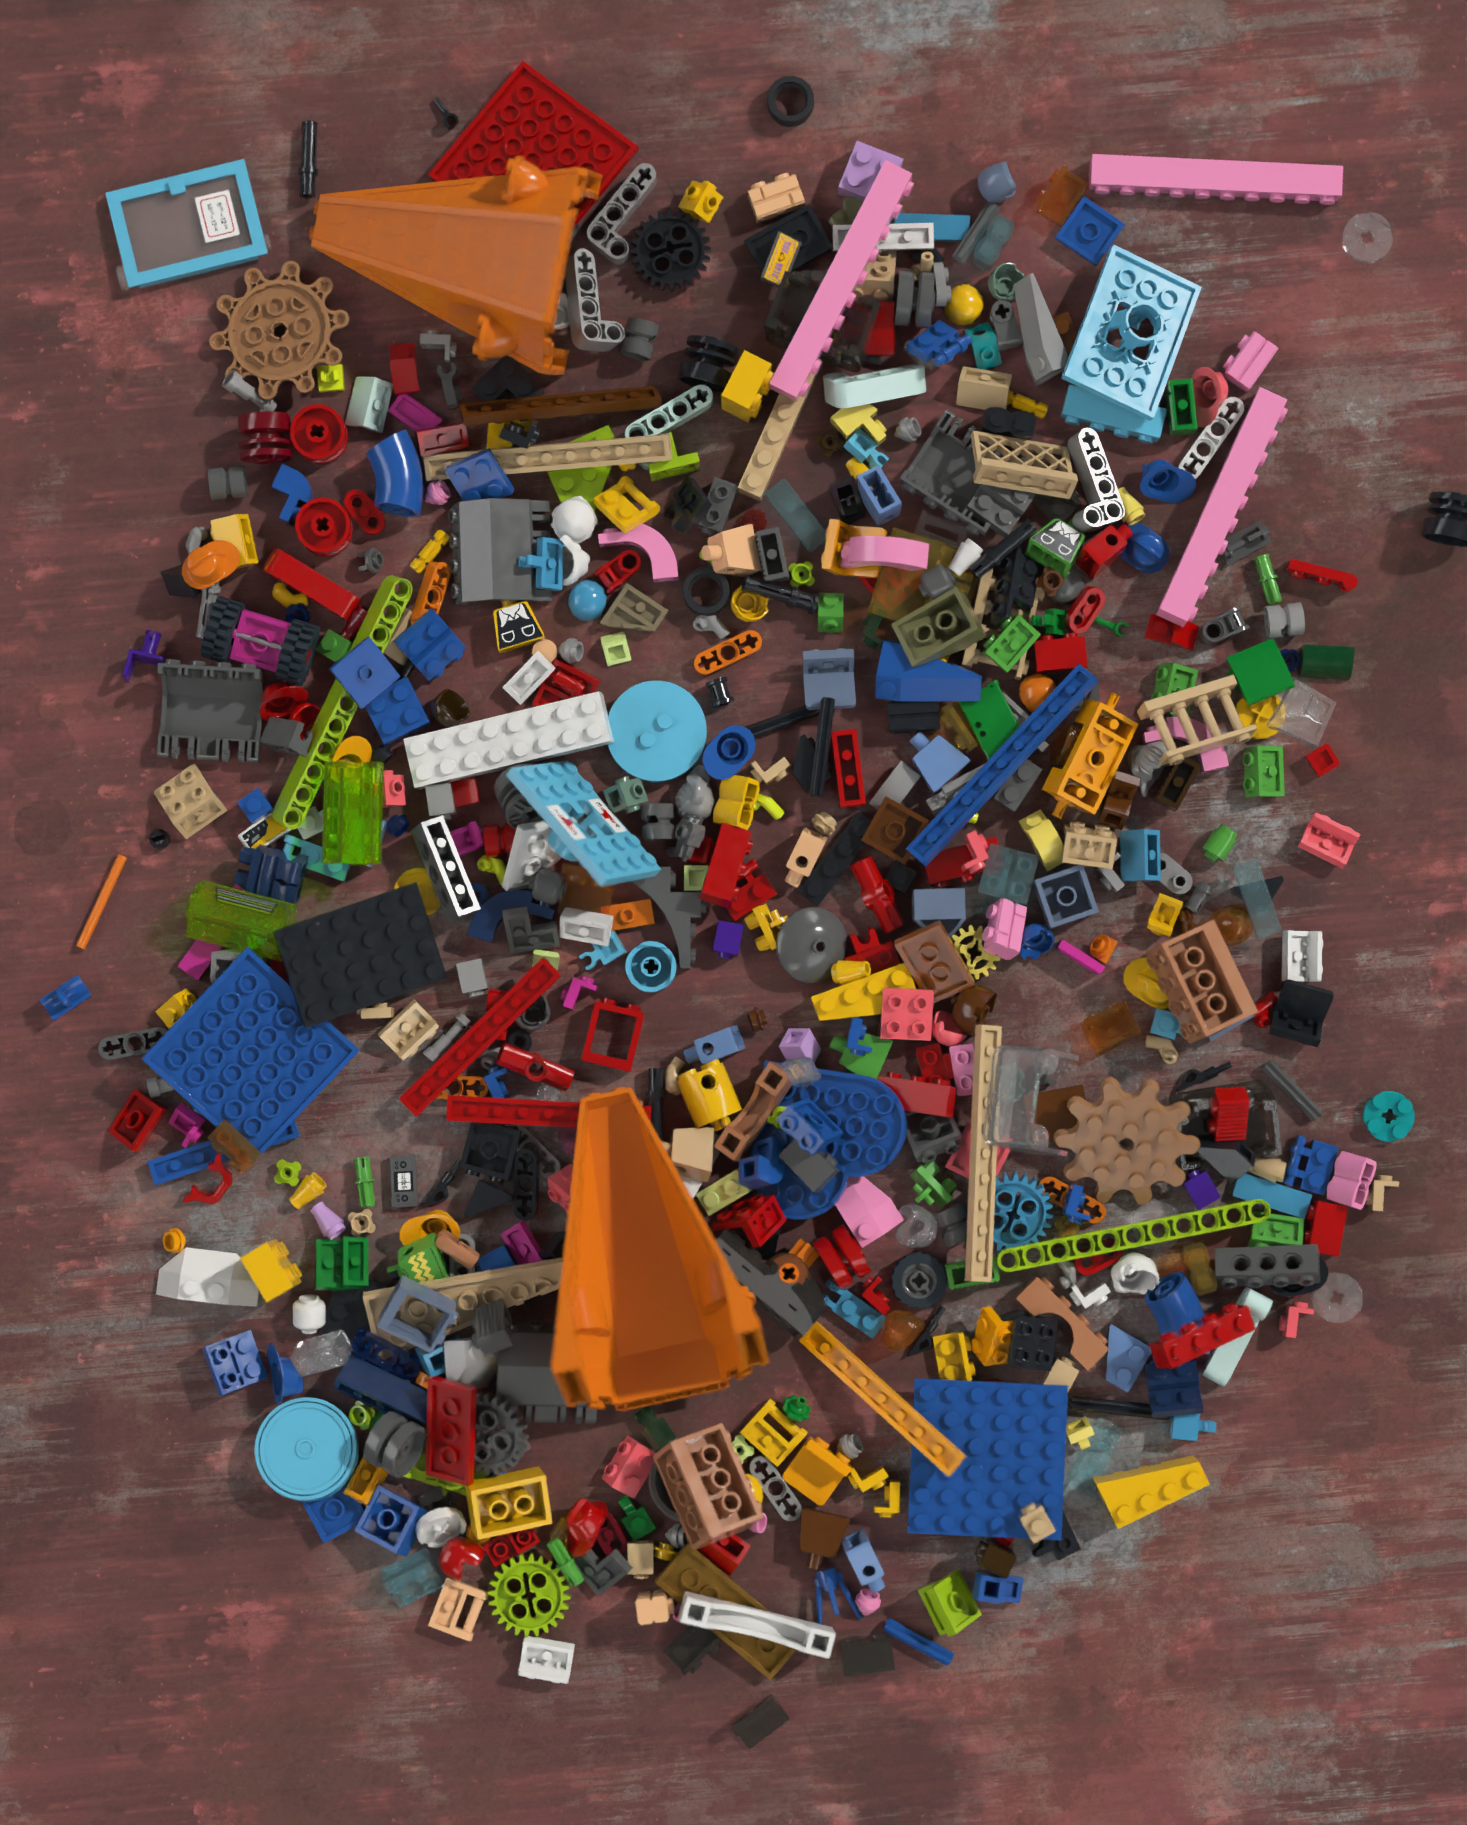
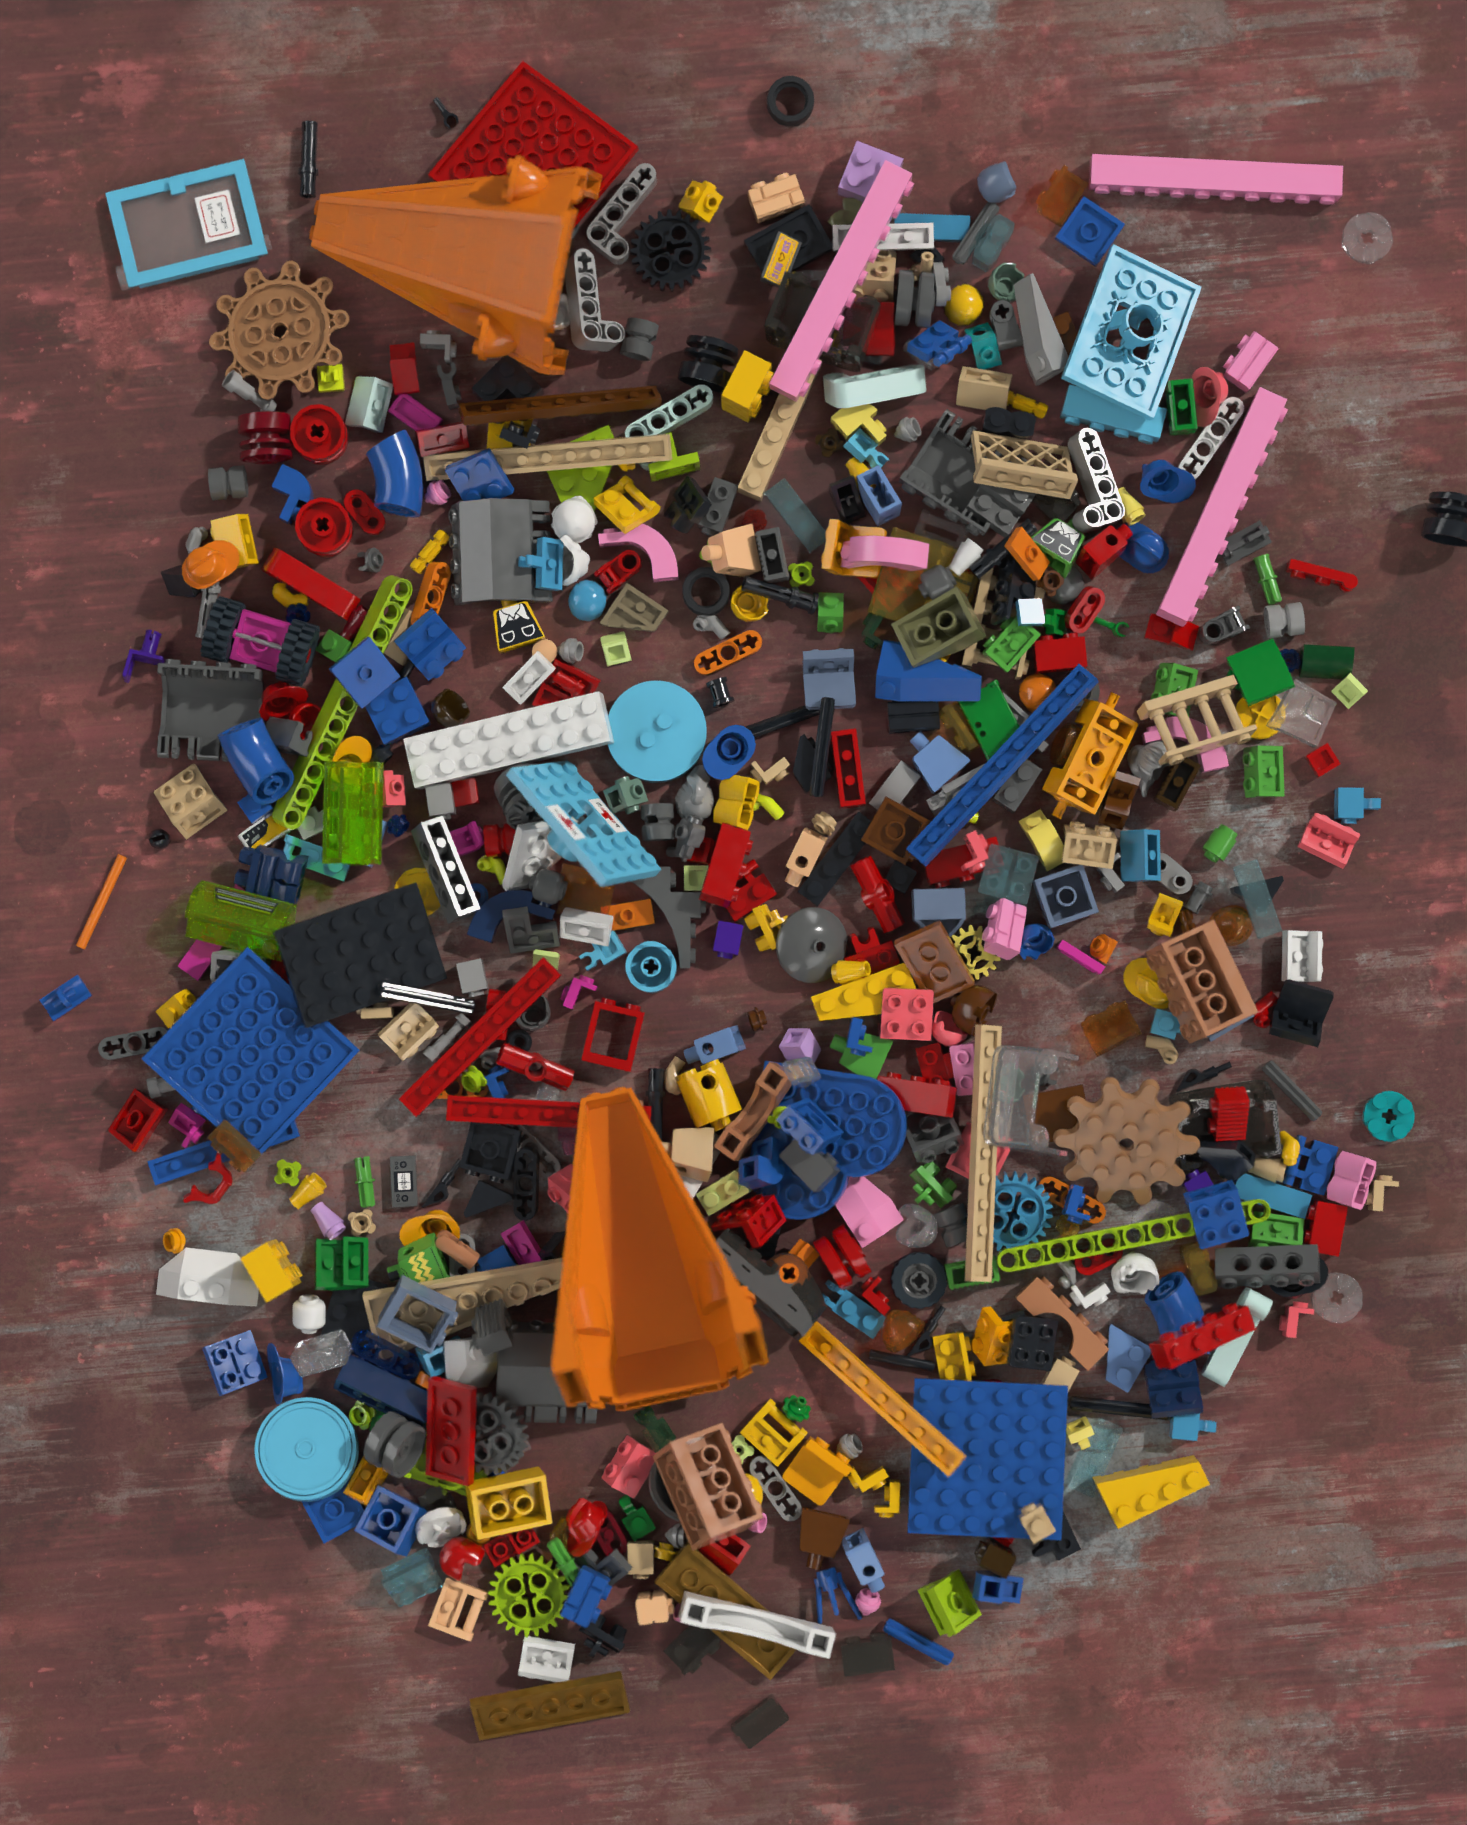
none -> blue brick [217,718,294,805]
none -> axle [378,982,475,1014]
none -> lime plate [461,1065,487,1093]
none -> pearl gold plate [470,1671,630,1740]
none -> blue brick [560,1565,612,1628]
none -> black hips [579,1614,627,1658]
none -> black piece [869,1349,935,1372]
none -> orange plate [1005,527,1050,581]
none -> tile [1015,599,1045,626]
none -> blue bracket [1183,1180,1249,1249]
none -> yellow arm [1277,1131,1300,1166]
none -> yellowish green plate [1331,673,1368,709]
none -> dark azure brick [1334,788,1381,824]

